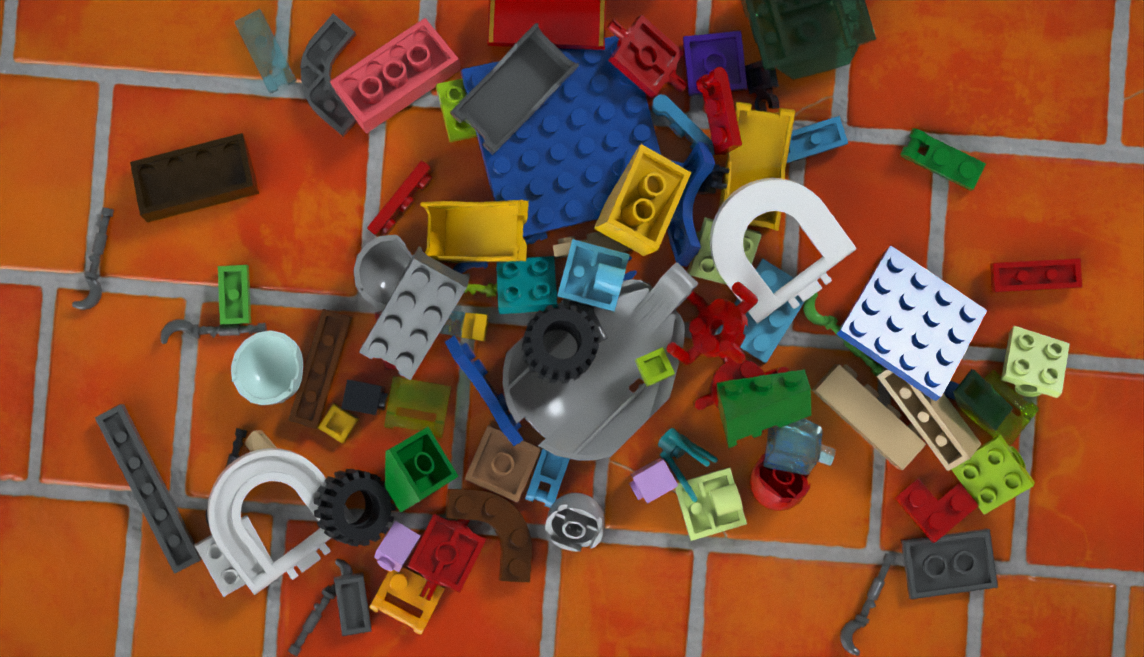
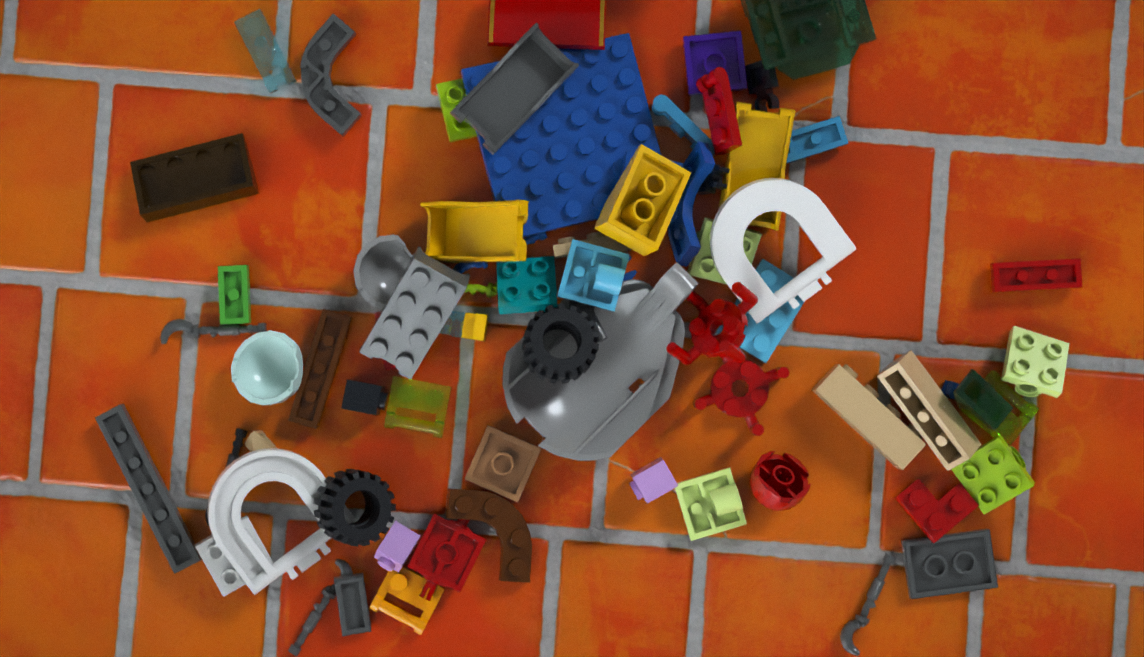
dark grey piece [72,207,114,310] -> none
yellow tile [318,403,359,444] -> none
coral slope [330,18,461,134] -> none
red plate [367,160,433,237] -> none
green slope [385,427,459,513] -> none
blue plate [445,335,524,446] -> none
dark azure plate [525,448,570,508] -> none
light grey cylinder [545,493,605,552] -> none
red plate [606,15,688,98] -> none
lime plate [635,347,675,387] -> none
teal plant [658,428,718,502] -> none
green wedge [717,369,812,448] -> none
clear light blue torso [764,418,835,475] -> none
bright green piece [803,293,884,376] -> none
plate [836,245,987,401] -> none
green plate [900,128,986,191] -> none

